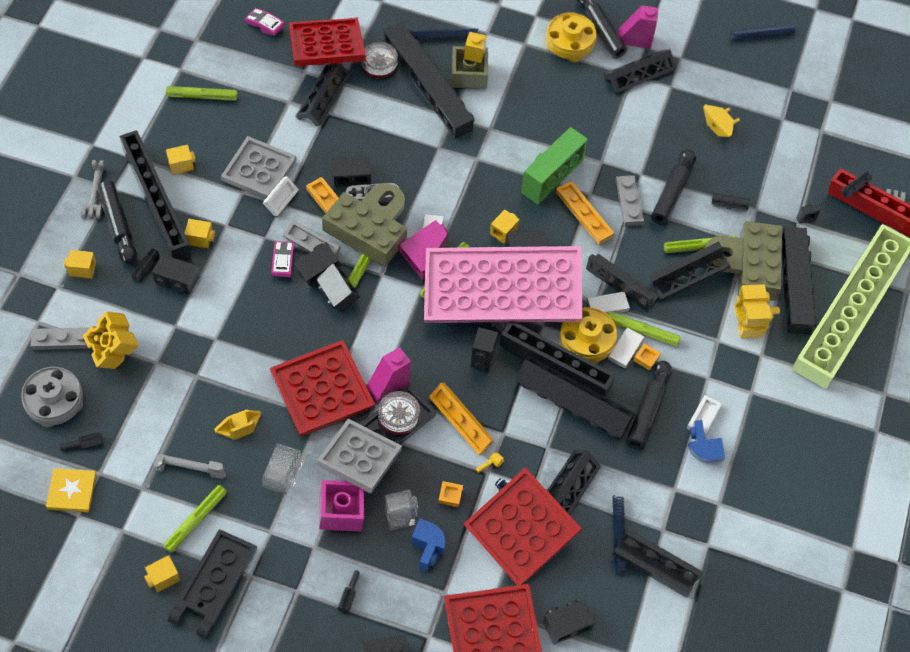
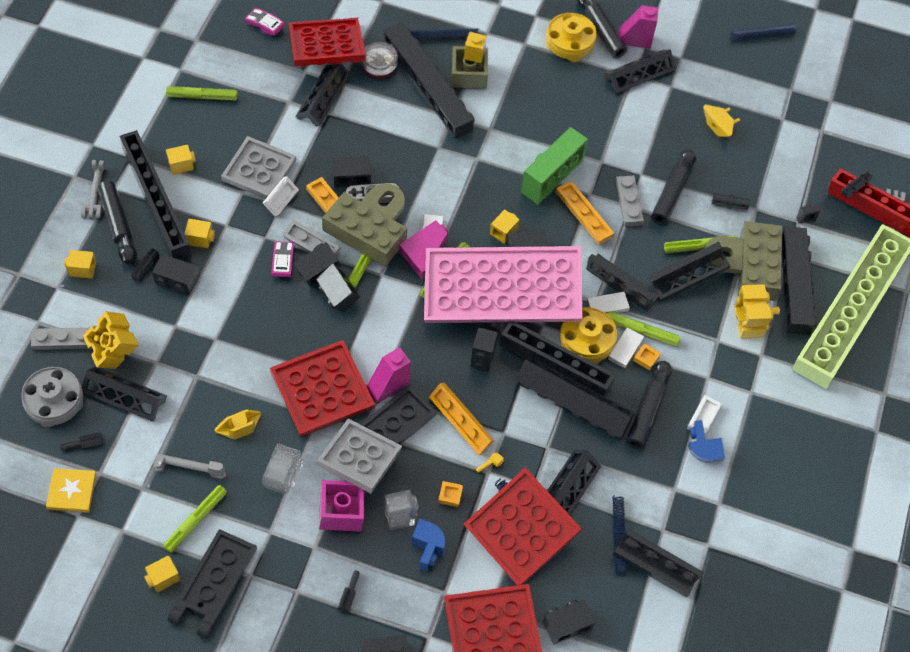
clear piece [378,391,420,435] -> none
none -> black fence [82,366,167,421]

